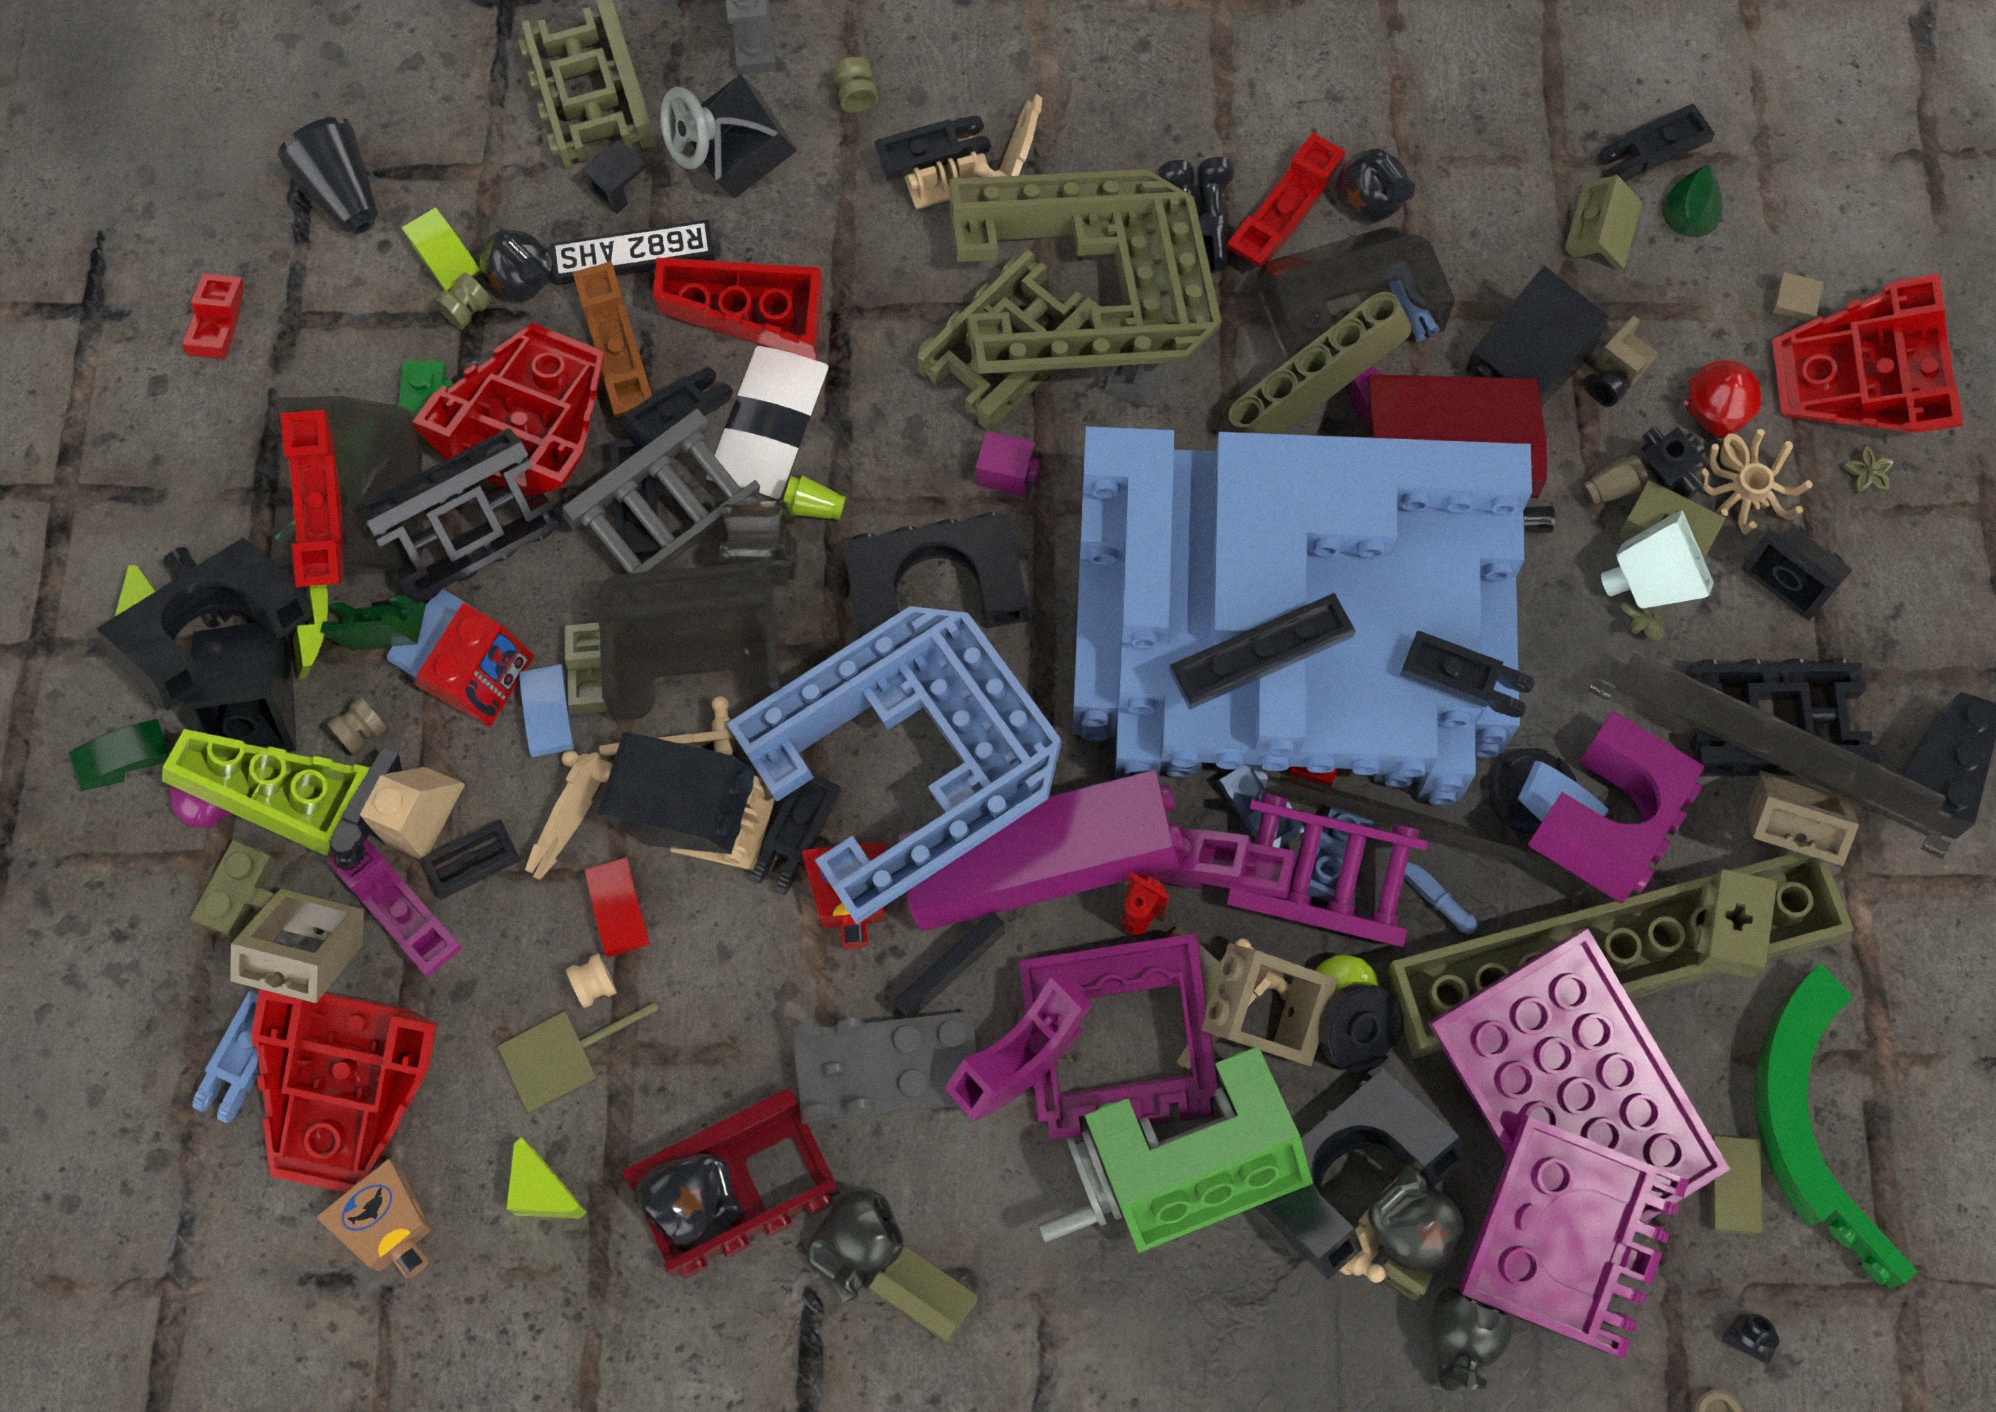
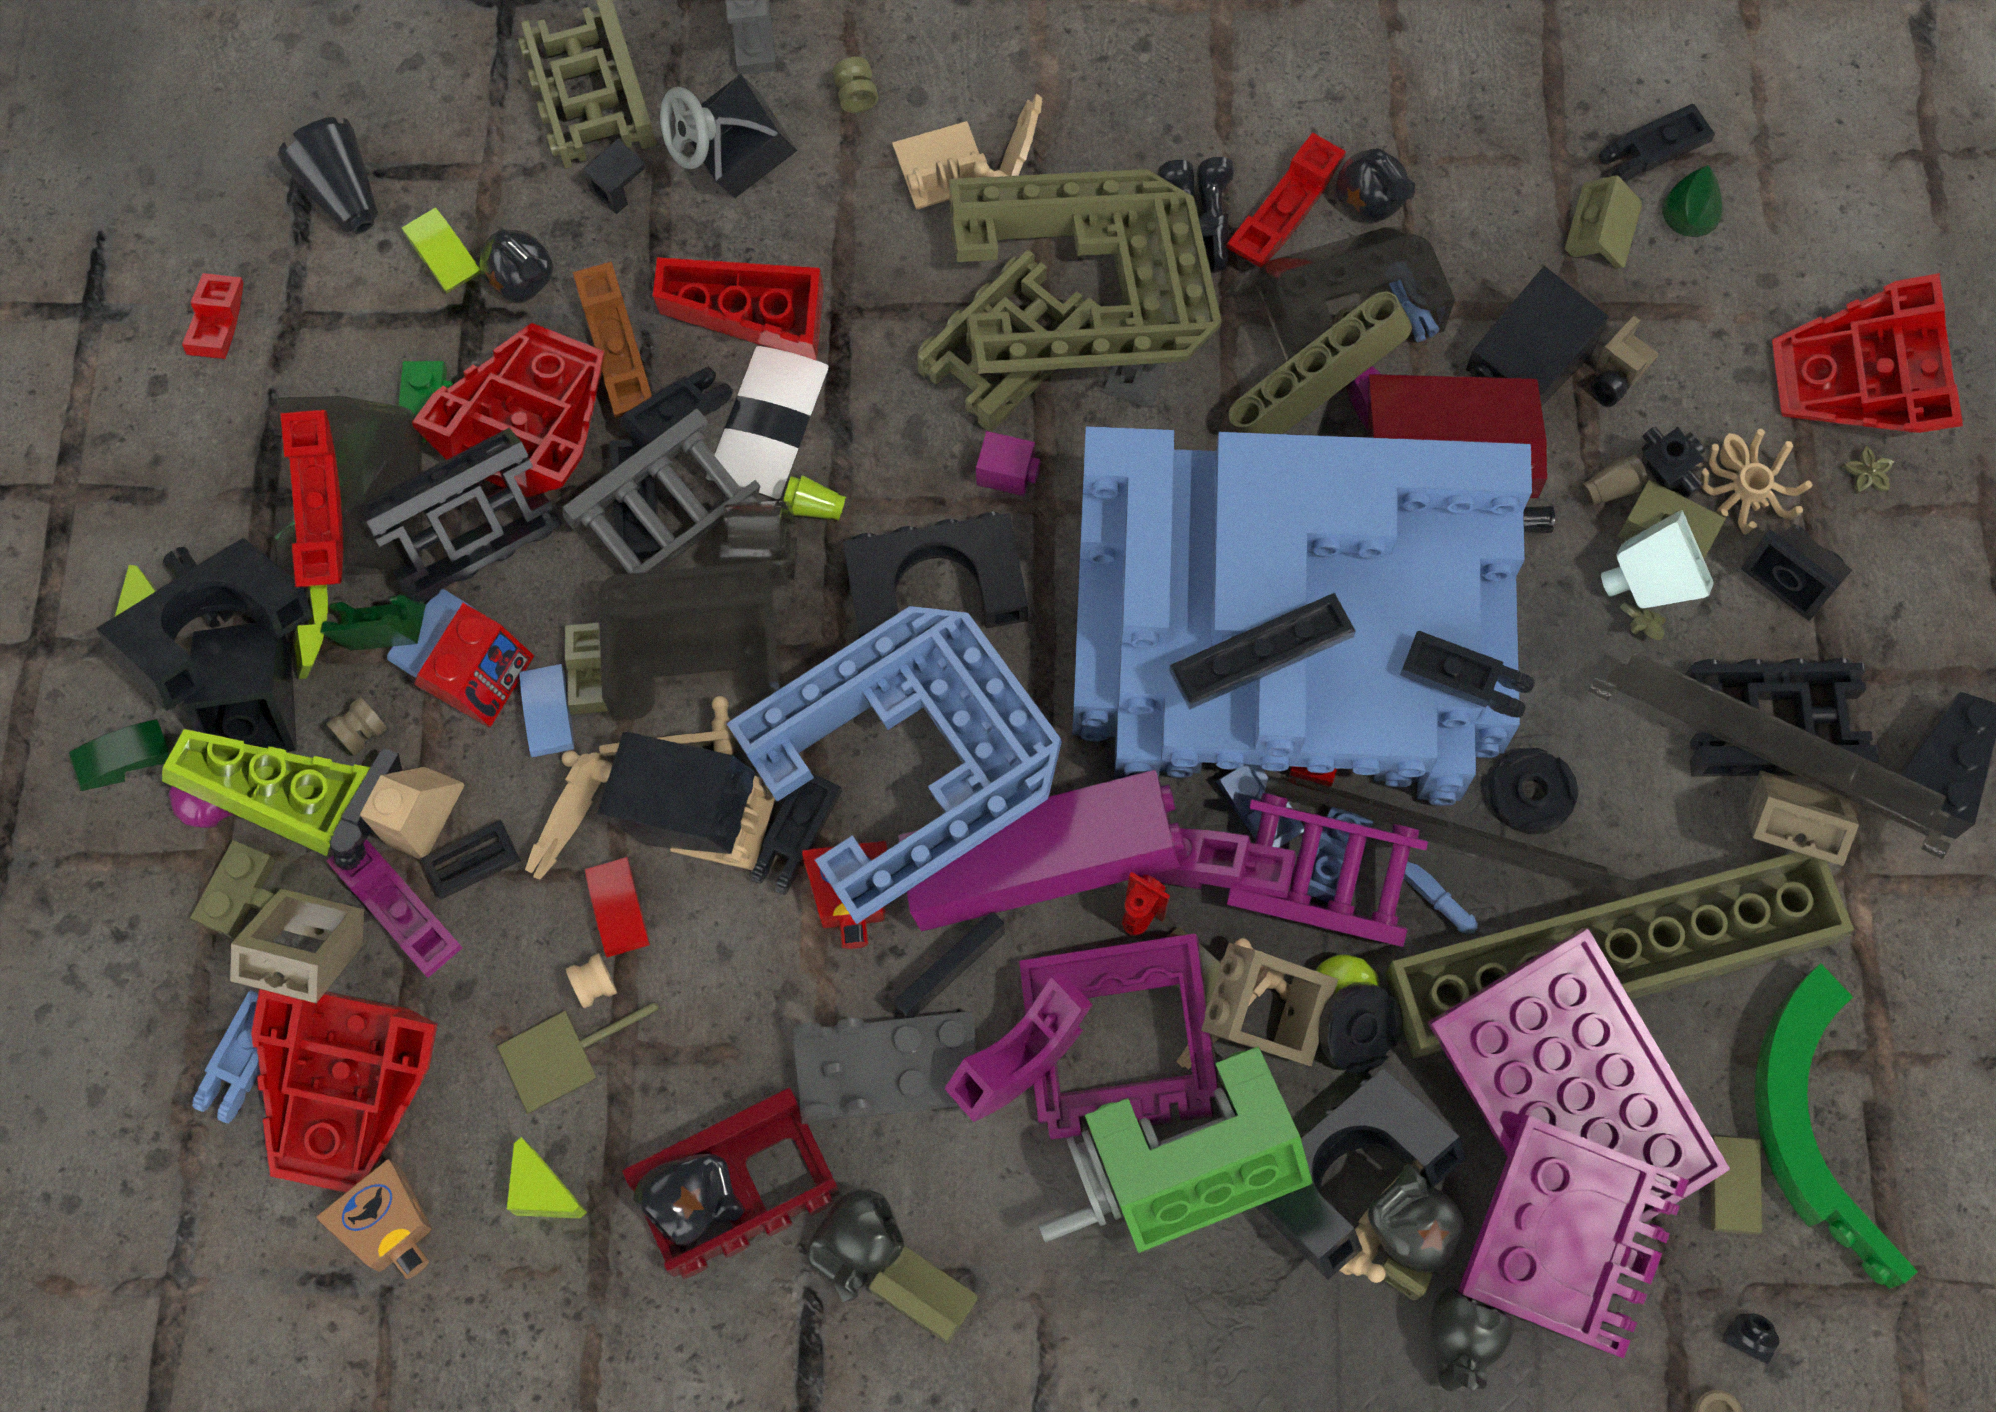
olive wheel [434,272,492,330] -> none
tile [550,219,715,285] -> none
black hinge [875,115,992,181] -> none
medium blue slope [1518,761,1609,821] -> none
magenta arch [1528,711,1704,903] -> none
red hair [1684,360,1762,438] -> none
olive brick [1694,869,1777,979] -> none
dark tan tile [1772,272,1824,322] -> none

